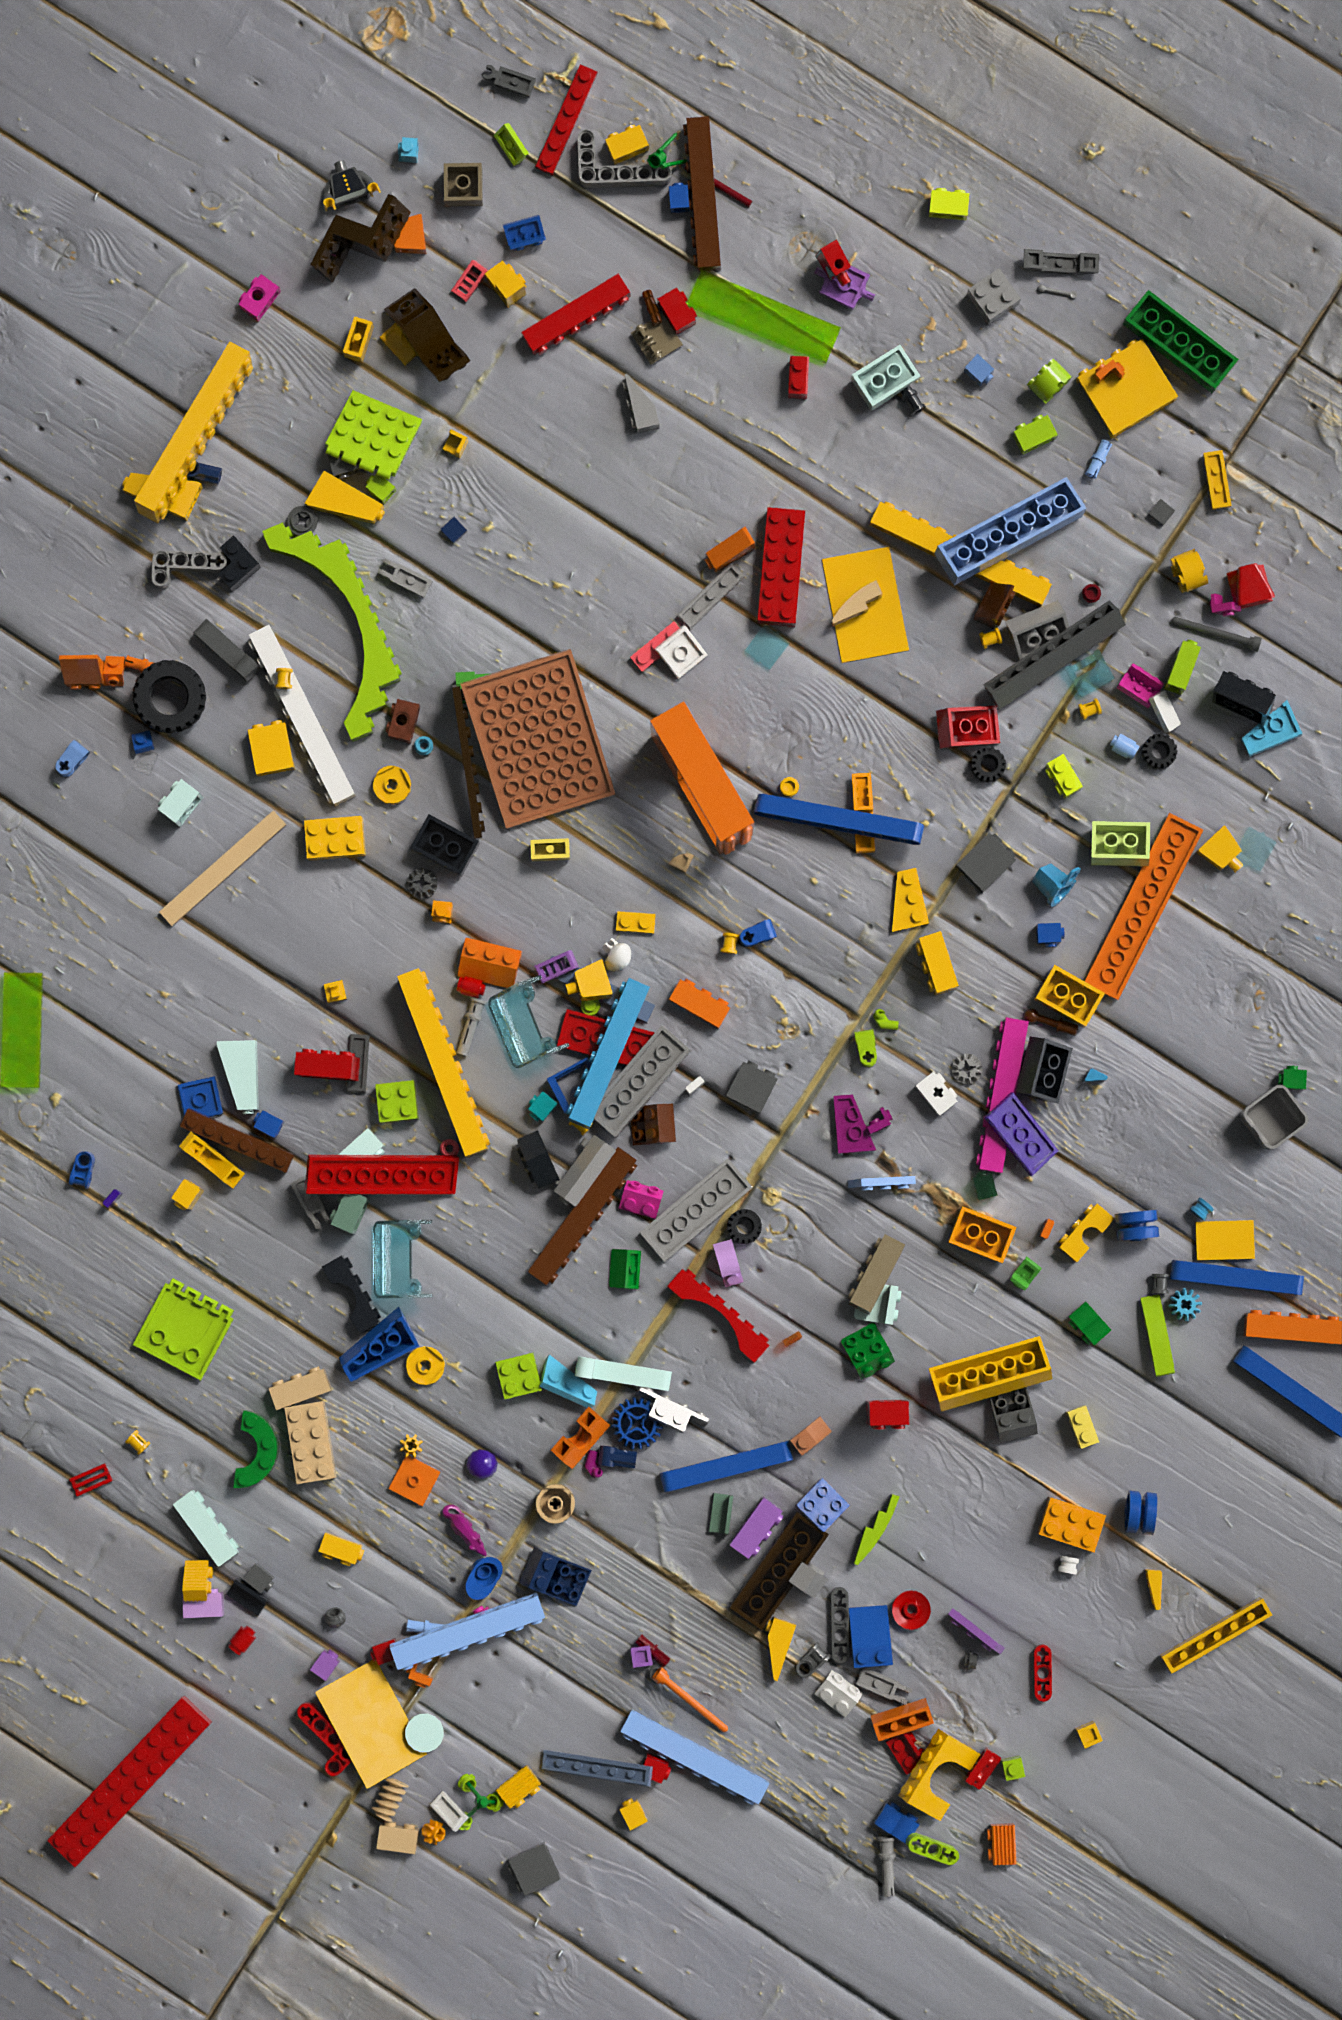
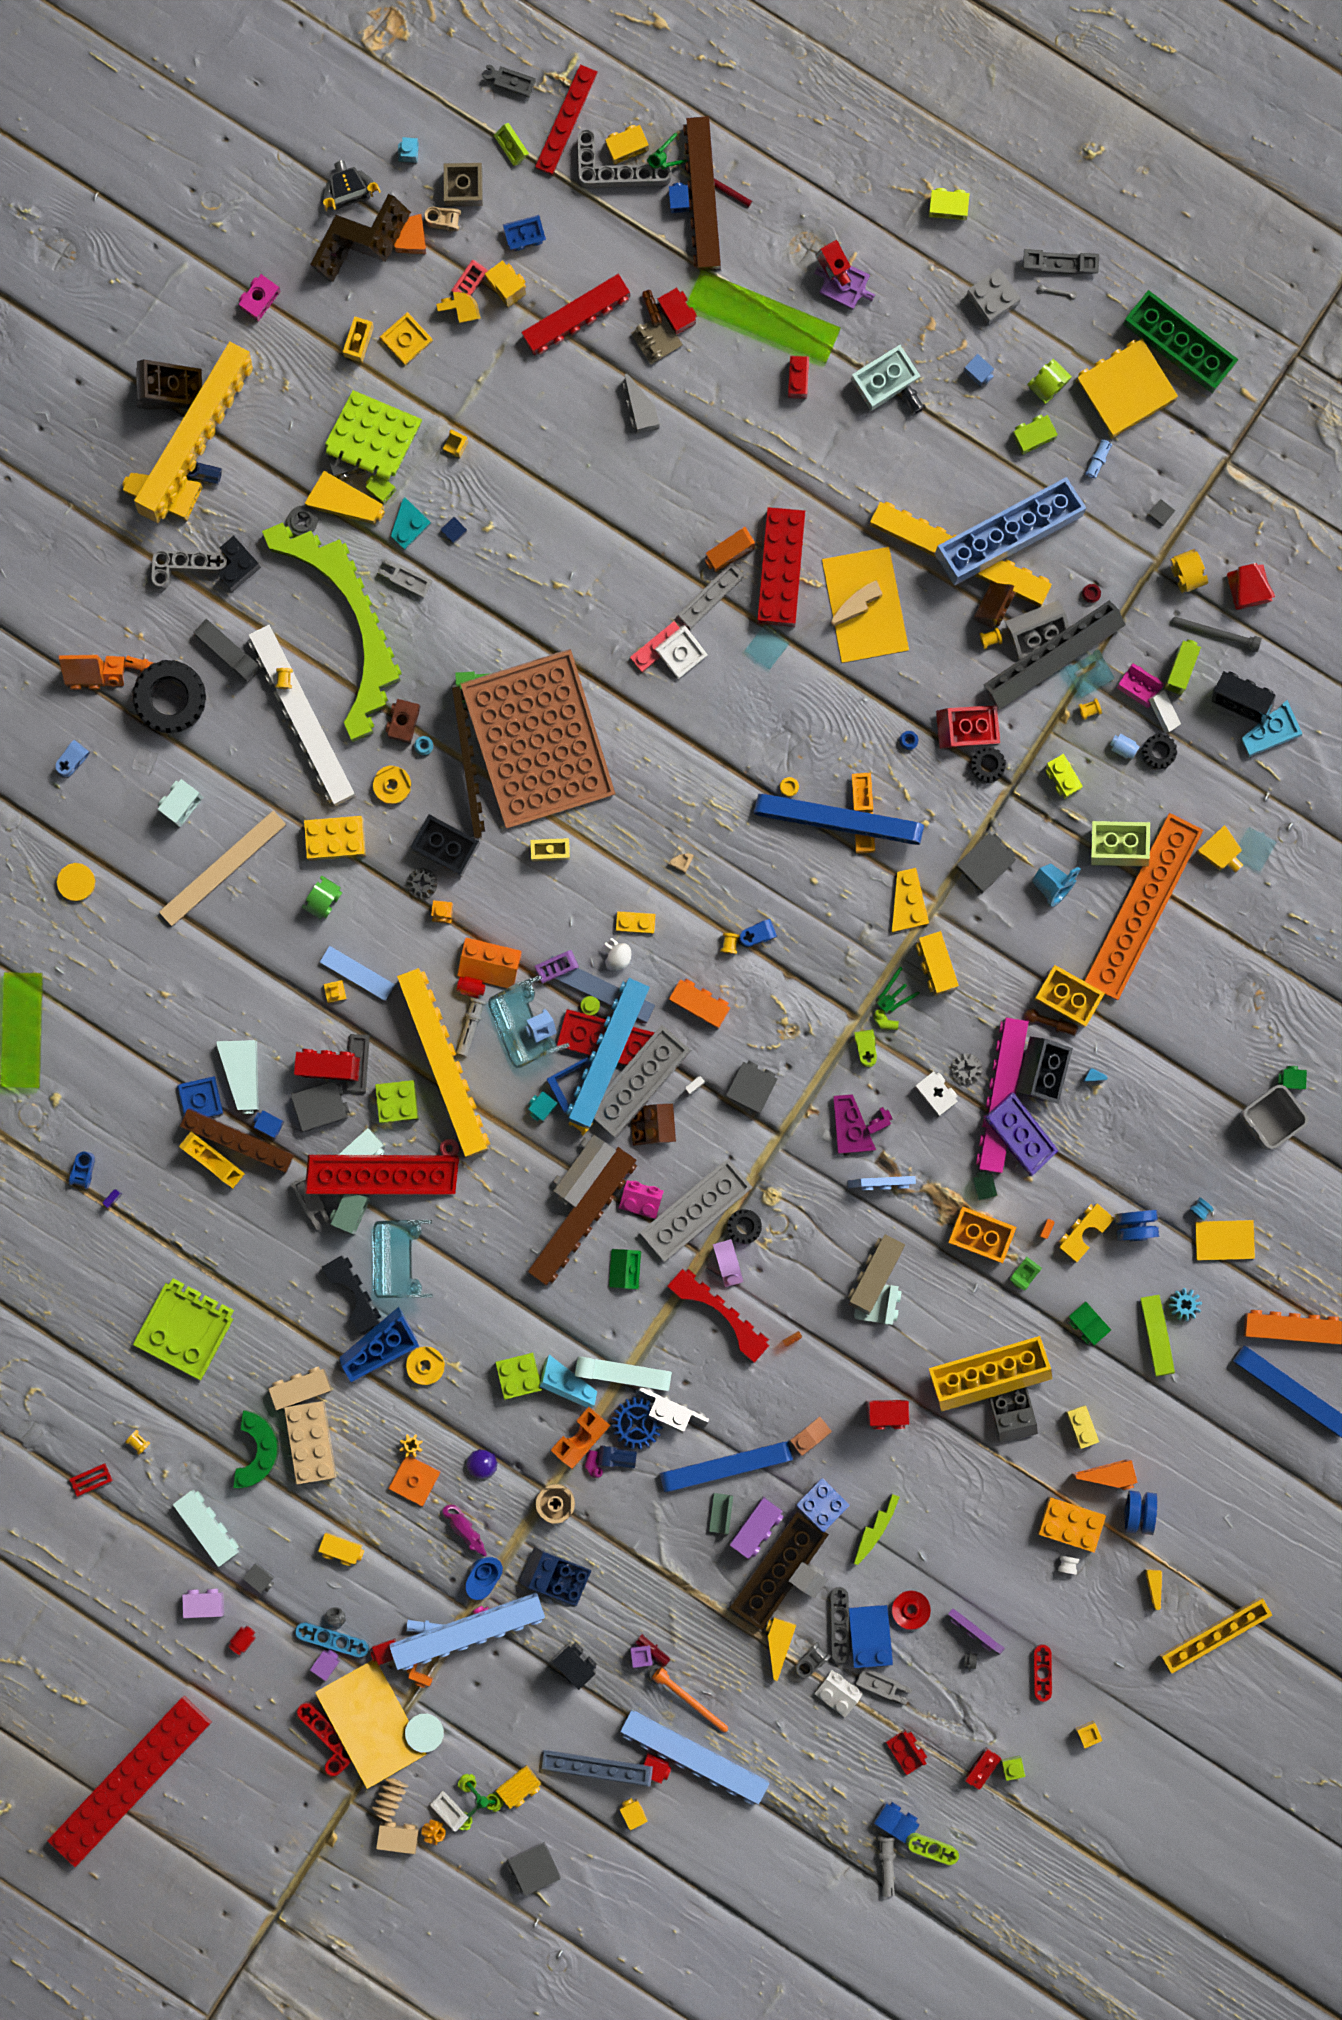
blue plate [131,730,154,754] -> none
yellow brick [172,1179,204,1210] -> none
yellow brick [182,1560,213,1602] -> none
black panel [226,1578,270,1616] -> none
yellow panel [248,720,295,777] -> none
dark brown bracket [384,288,471,383] -> none
black brick [516,1130,560,1189] -> none
yellow torso [565,959,613,1001] -> none
orange panel [650,701,755,855] -> none
green bracket [841,1323,895,1380] -> none
orange brick [871,1698,934,1742] -> none
yellow arch [898,1729,981,1821] -> none
orange brick [987,1823,1016,1865] -> none
blue brick [1036,923,1065,947] -> none
orange bracket [1094,359,1125,384] -> none
dark grey bush [1152,1274,1169,1294] -> none
blue beam [1170,1260,1304,1295] -> none
yellow plate [1203,450,1232,510] -> none
dark pink bracket [1209,593,1241,617] -> none
none -> yellow tile [57,863,96,901]
none -> dark brown brick [136,359,202,410]
none -> dark grey brick [291,1081,350,1132]
none -> dark azure beam [296,1622,369,1657]
none -> bright green brick [301,875,342,920]
none -> light blue tile [320,946,395,1001]
none -> teal wing [391,497,431,550]
none -> tan piece [425,207,461,231]
none -> yellow brick [436,292,481,323]
none -> light blue brick [524,1009,556,1043]
none -> black brick [552,1641,597,1690]
none -> green plant [876,967,920,1013]
none -> blue plate [899,731,919,750]
none -> orange slope [1072,1459,1138,1490]

